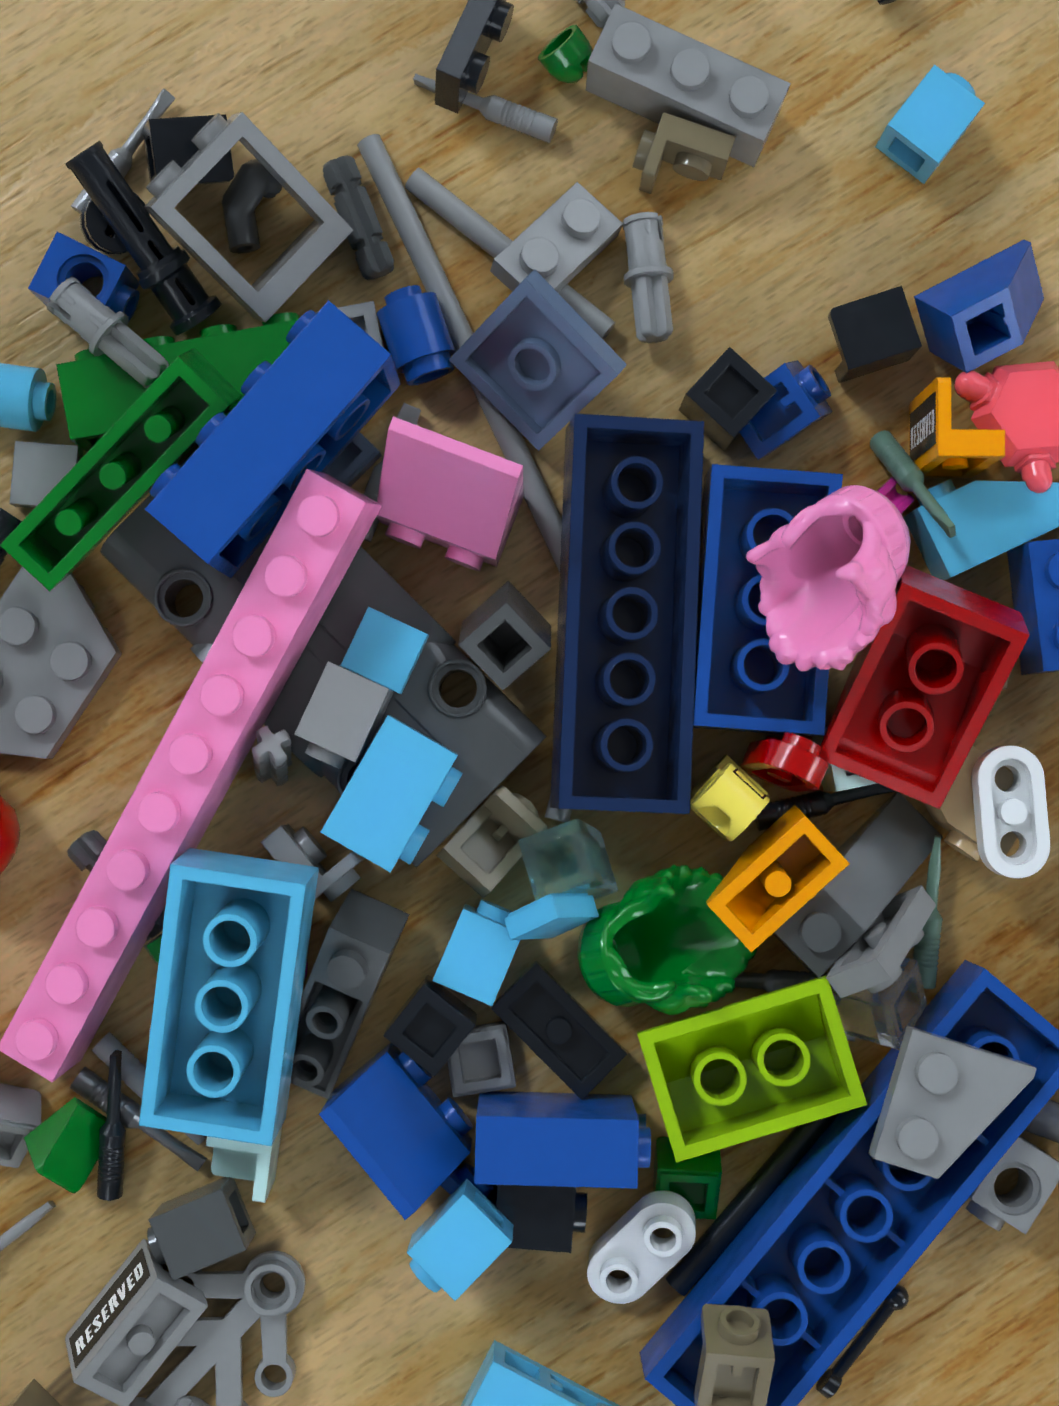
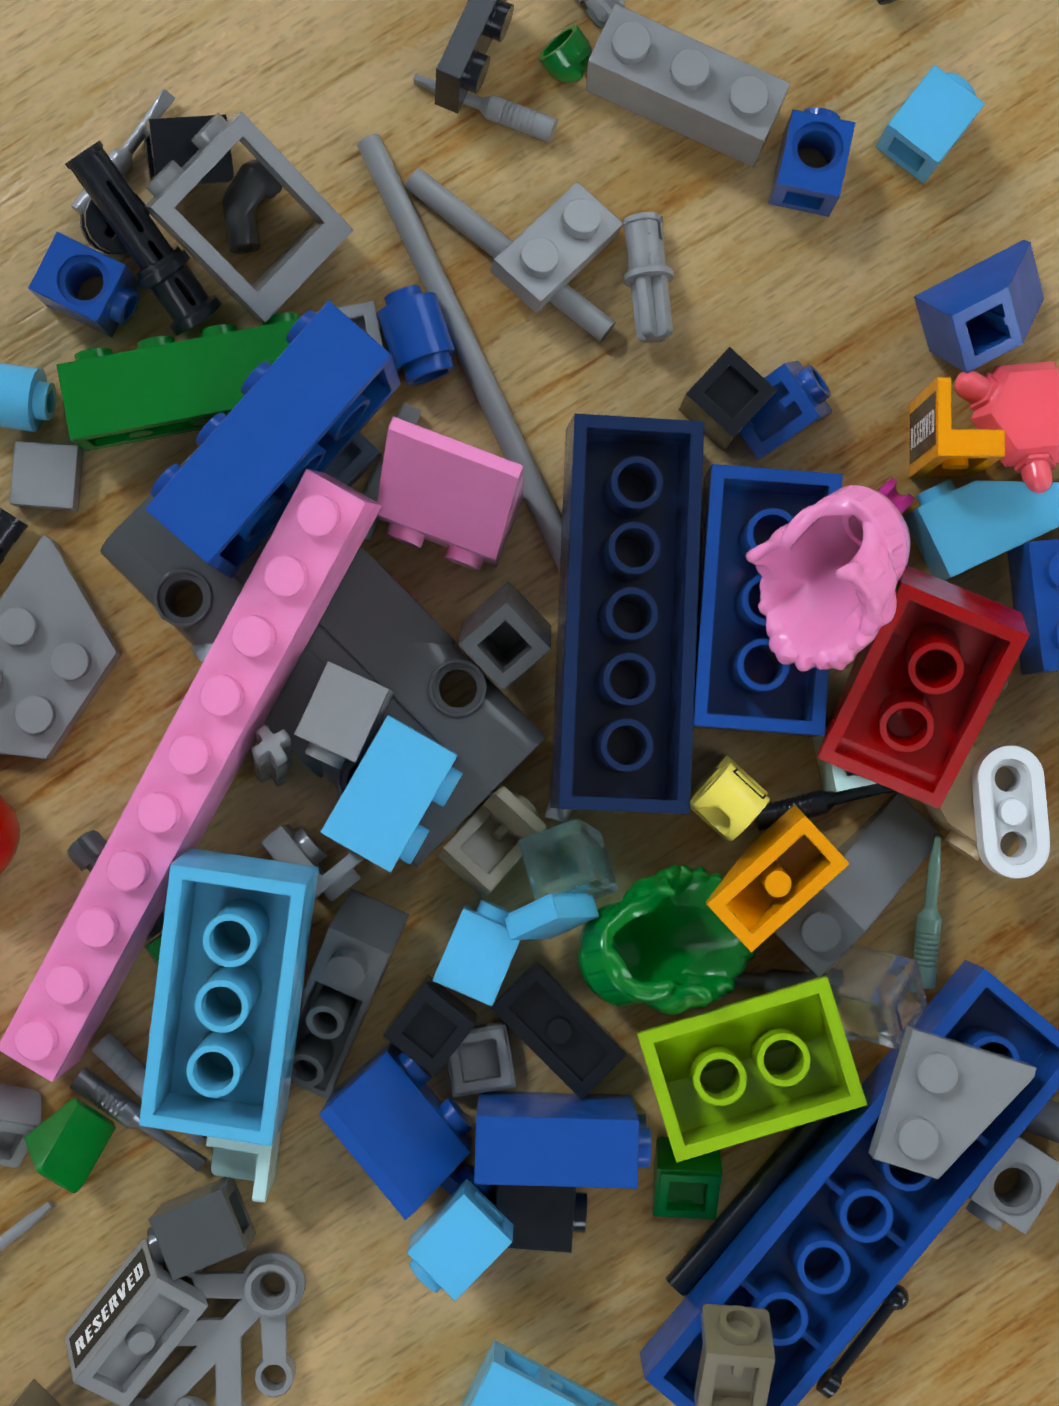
green brick [0,348,242,592] -> none
light grey axle [47,277,169,388] -> none
black piece [97,1050,126,1201] -> none
dark grey axle [323,155,394,280] -> none
medium azure tile [340,606,429,694] -> none
sand blue tile [449,269,627,451] -> none
white plate [587,1191,696,1304] -> none
dark tan bracket [633,112,736,194] -> none
red plate [740,732,829,792] -> none
light grey plate [826,885,936,998] -> none
black panel [828,286,922,383] -> none
sand green piece [869,430,956,538] -> none
none -> blue brick [768,107,855,217]

